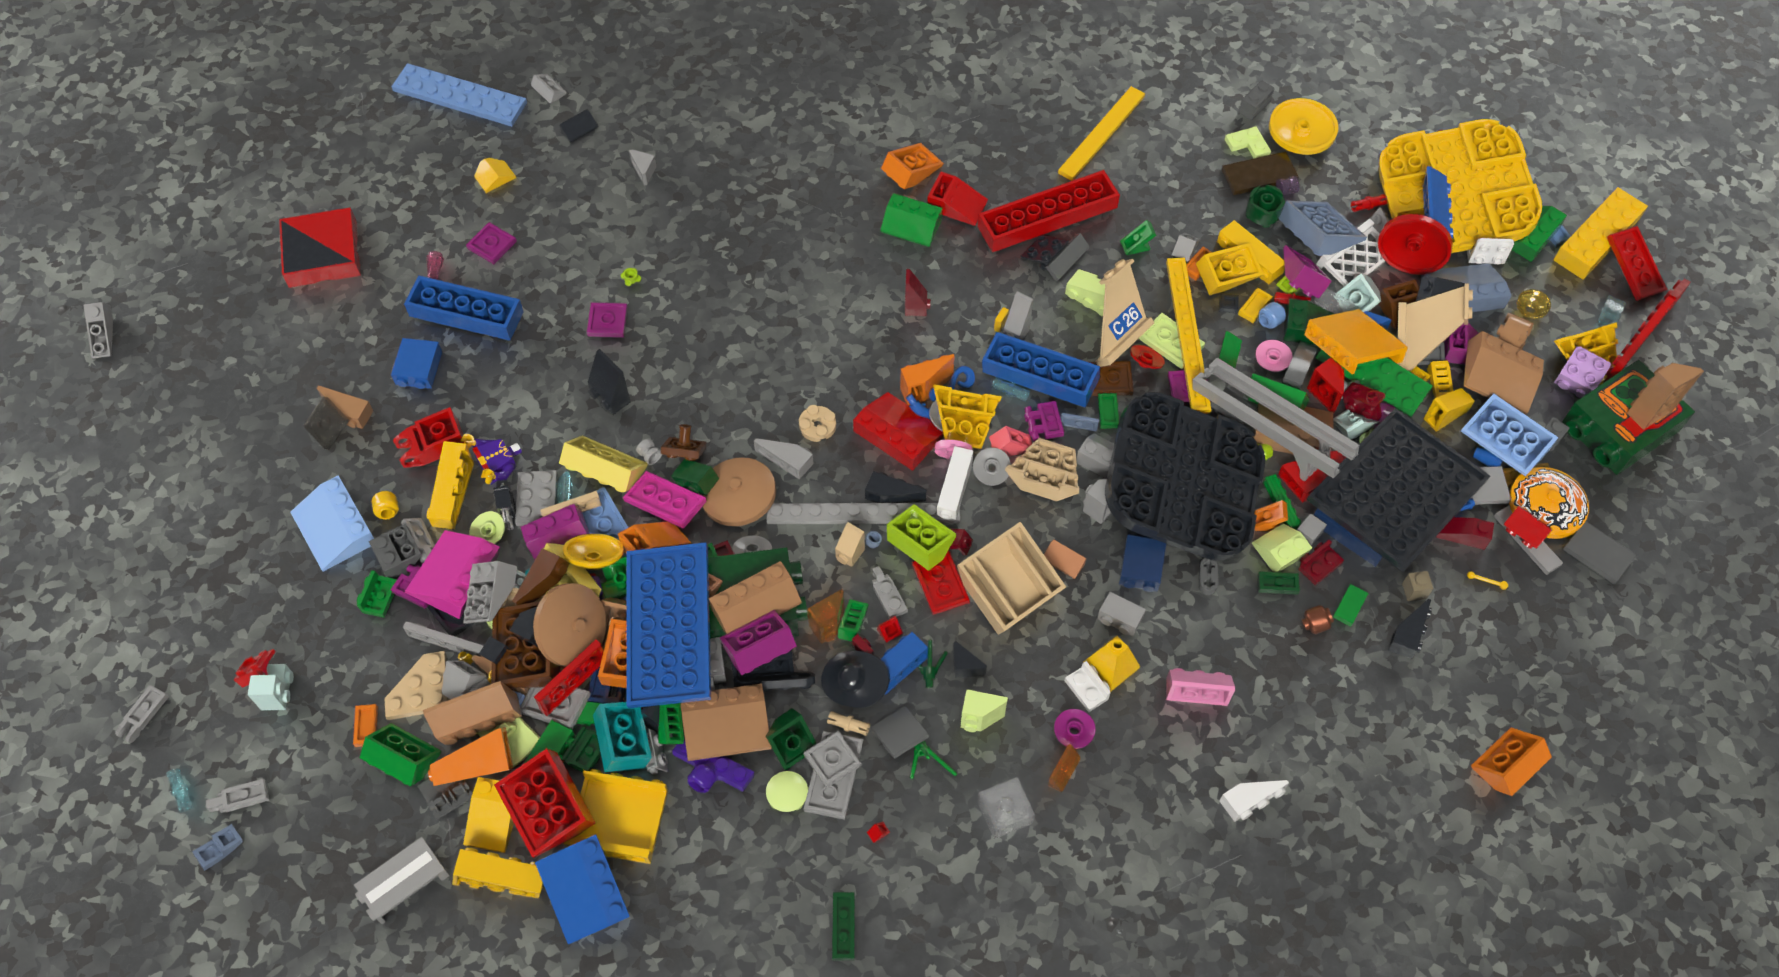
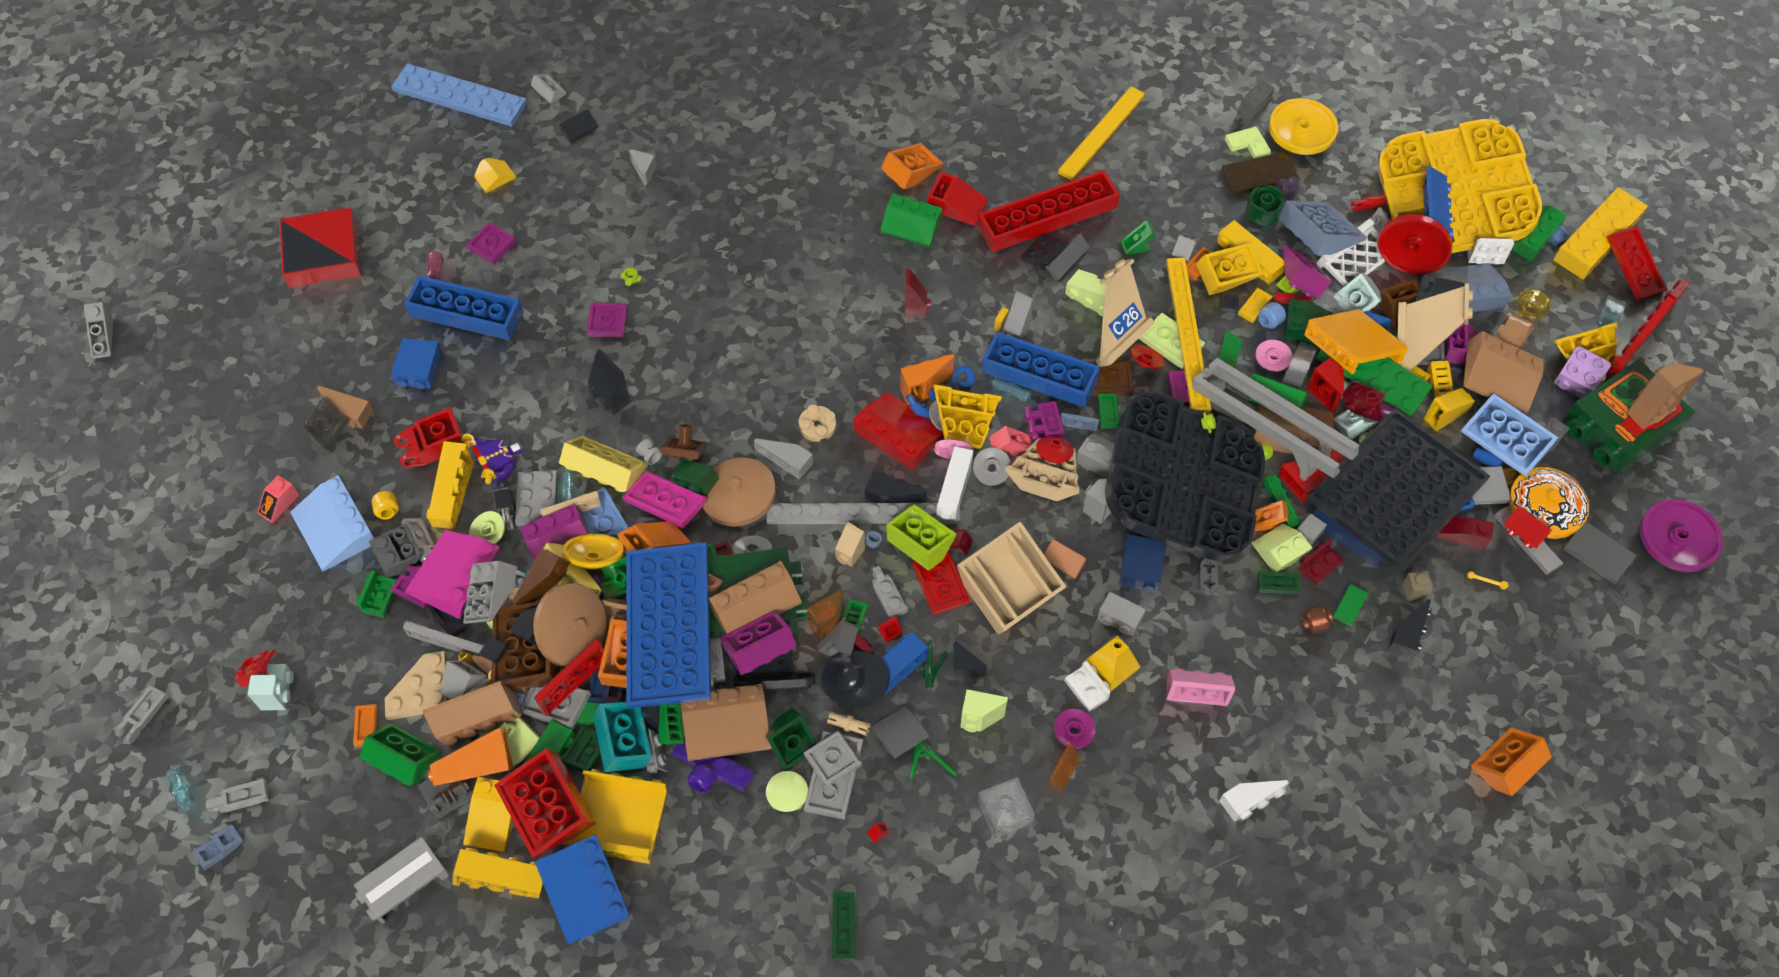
none -> coral slope [257,475,299,524]
none -> dark grey slope [817,620,858,657]
none -> red dish [1036,436,1074,463]
none -> lime plate [1201,412,1216,433]
none -> magenta dish [1640,499,1723,572]

